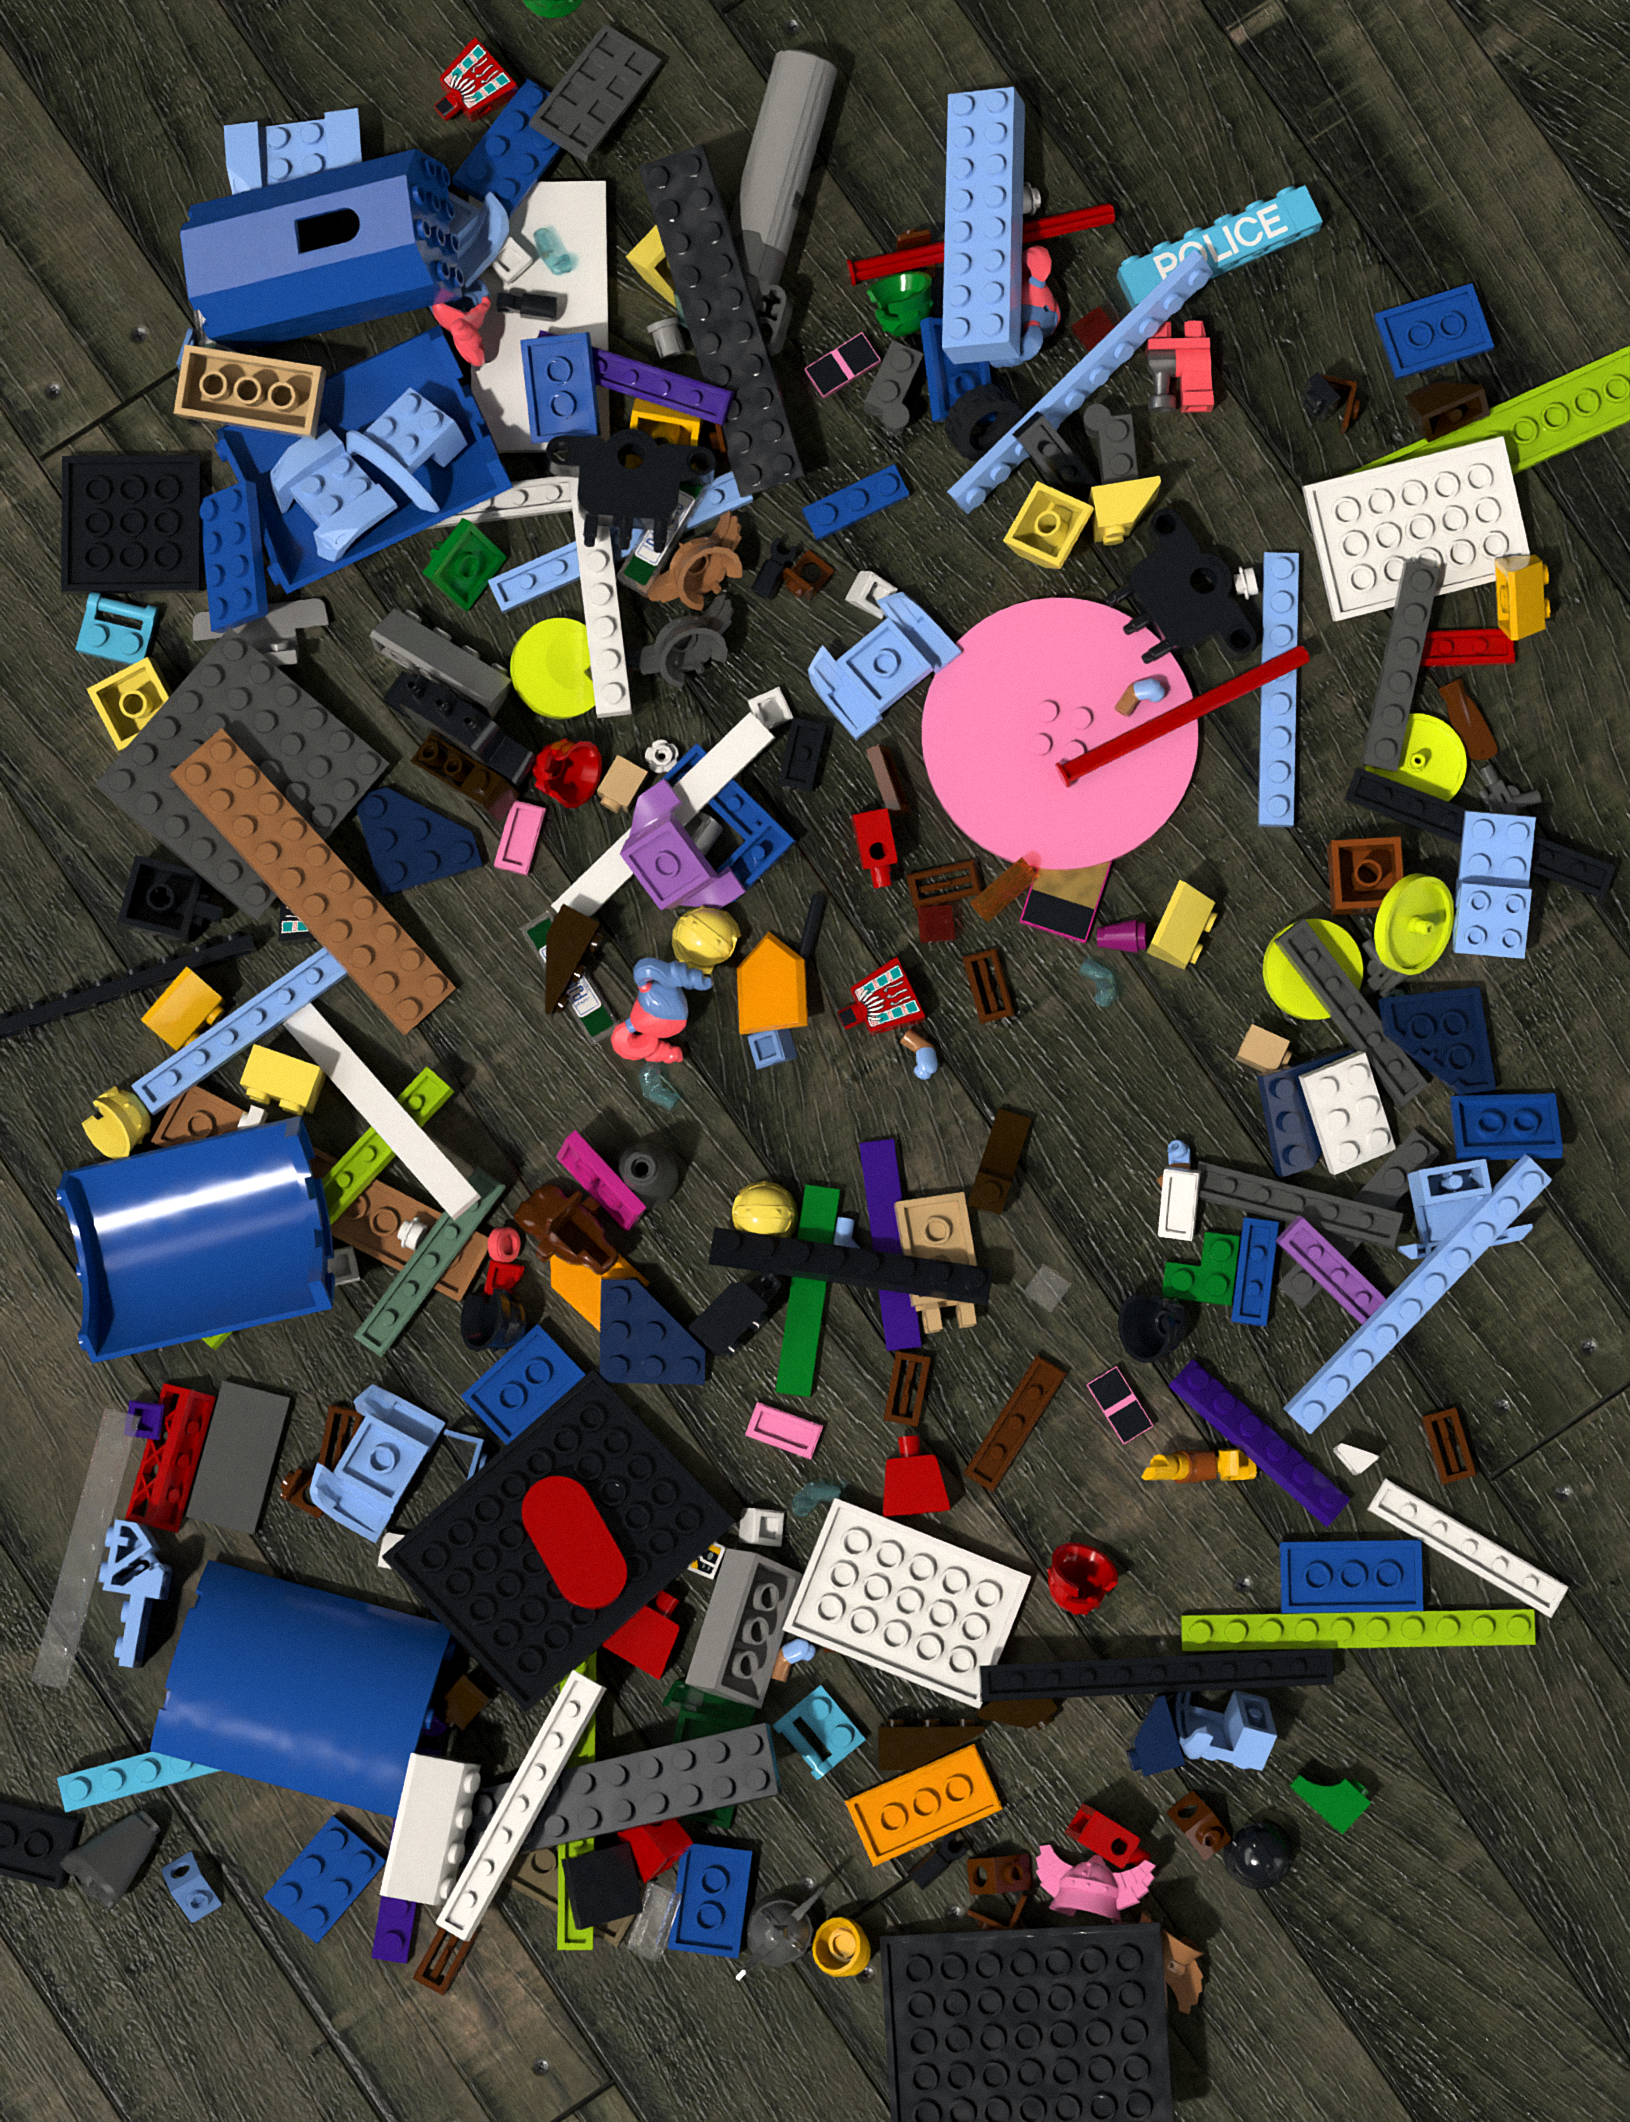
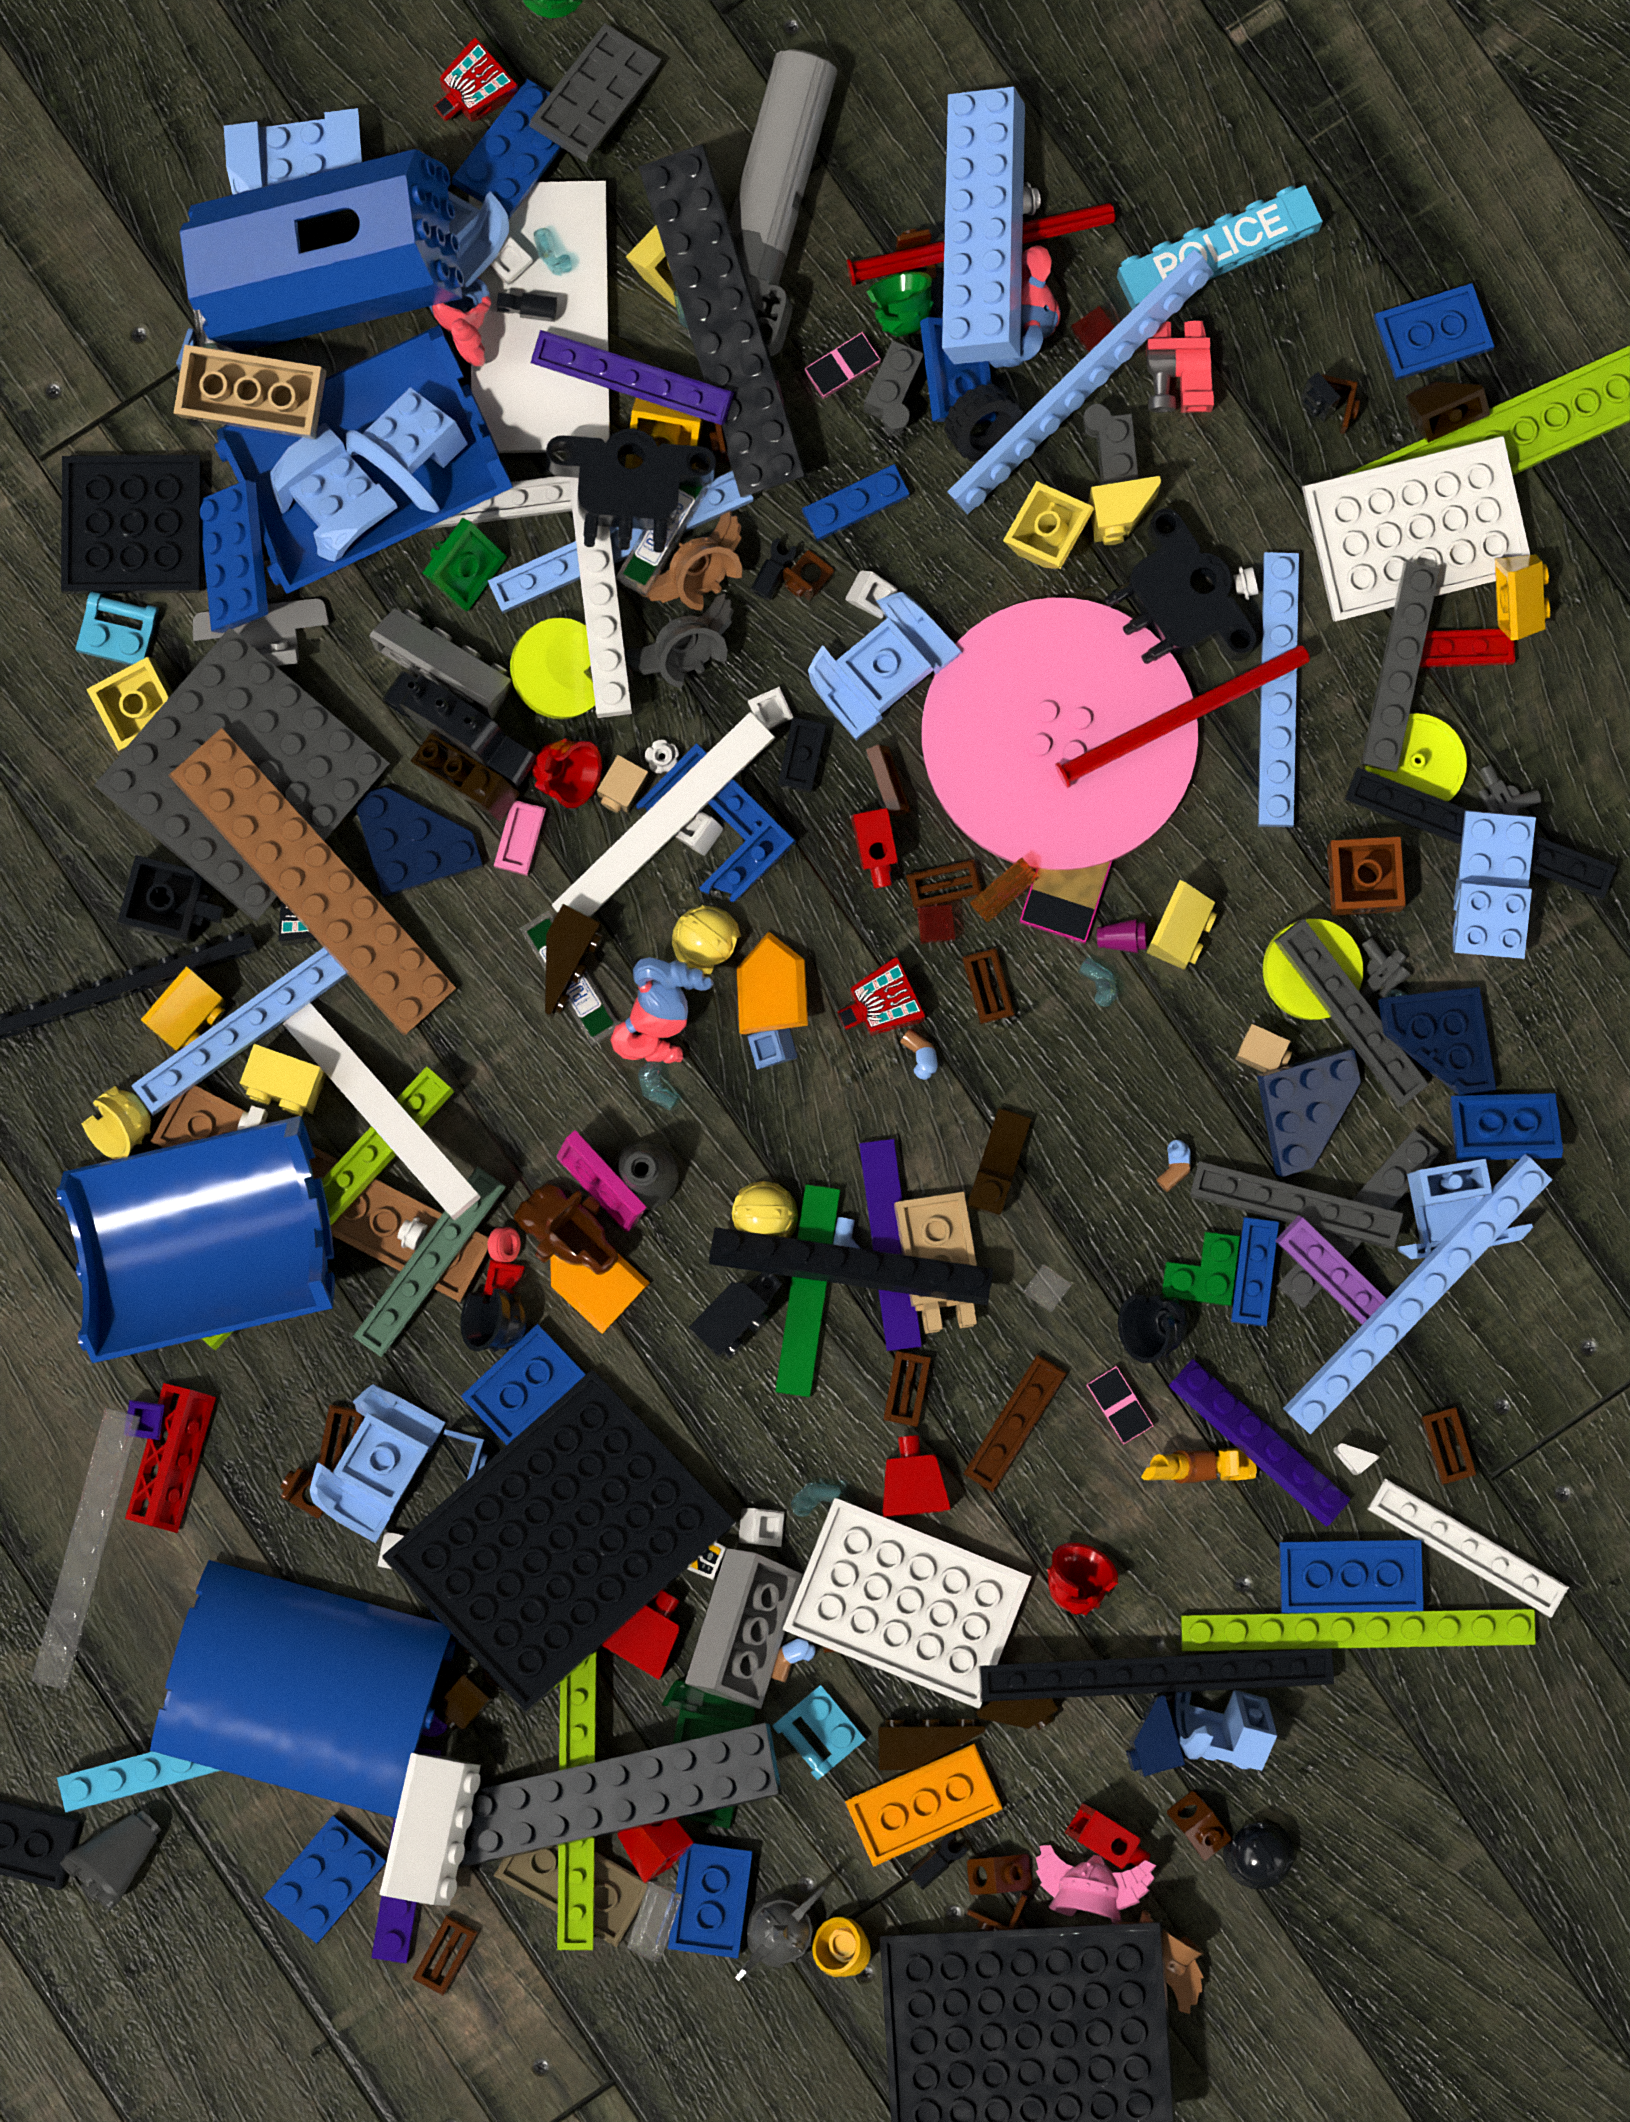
light blue piece [99,1519,172,1668] -> none
medium blue bracket [161,1852,221,1923] -> none
dark grey tile [186,1380,291,1535] -> none
white tile [328,1246,361,1286] -> none
white plate [436,1670,607,1942] -> none
blue plate [520,332,601,444] -> none
red tile [522,1476,627,1610] -> none
black tile [561,1842,643,1930] -> none
dark blue plate [599,1276,706,1385] -> none
medium lavender piece [620,778,746,910] -> none
light grey bush [646,317,686,360] -> none
bright pink tile [745,1402,823,1460] -> none
black bar [797,894,826,974] -> none
black plate [1012,411,1099,501] -> none
arm [1114,678,1165,717] -> none
white tile [1158,1166,1201,1241] -> none
green arch [1287,1774,1371,1834] -> none
white plate [1298,1051,1396,1175] -> none
neon yellow piece [1374,873,1454,975] -> none
reddish brown piece [1437,678,1498,760] -> none

